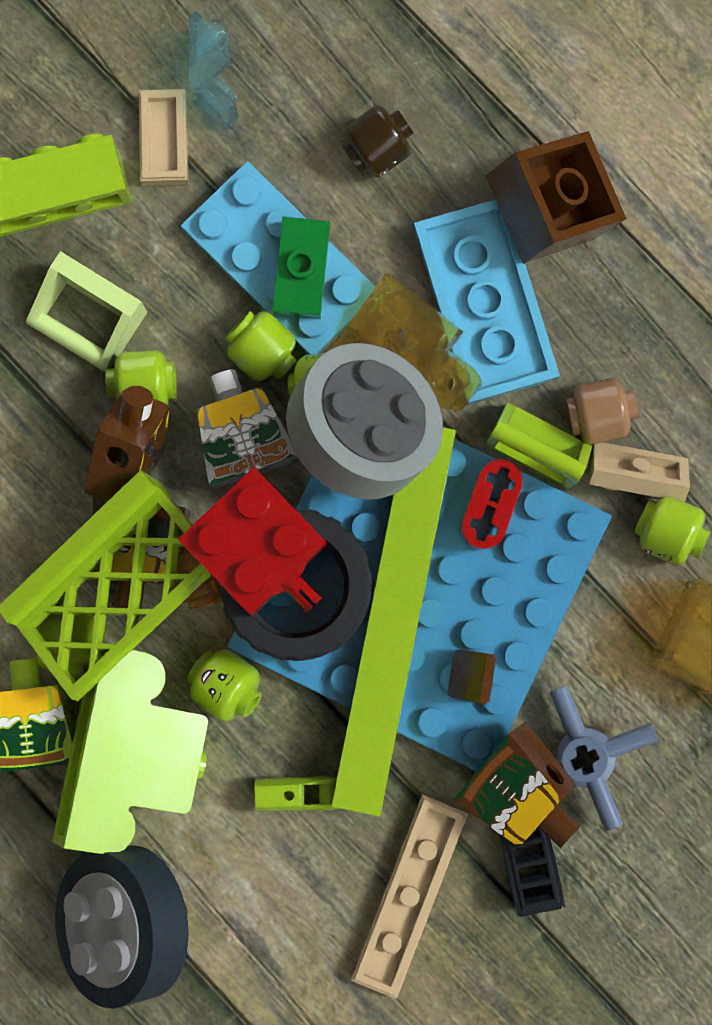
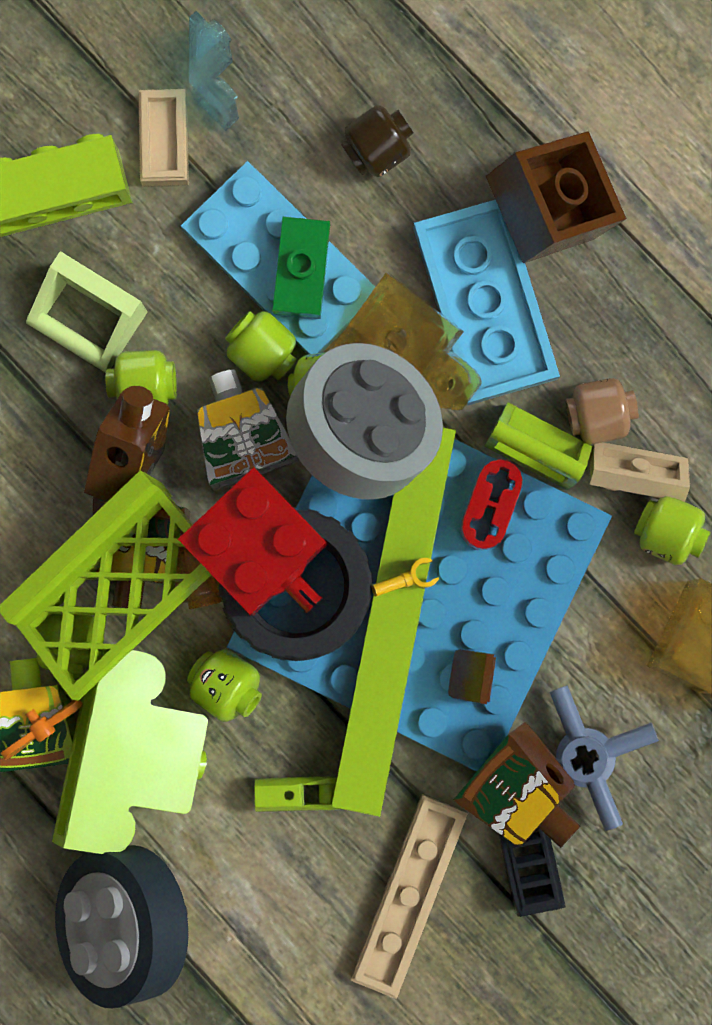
none -> orange piece [0,700,83,760]
none -> yellow hand [371,558,439,597]

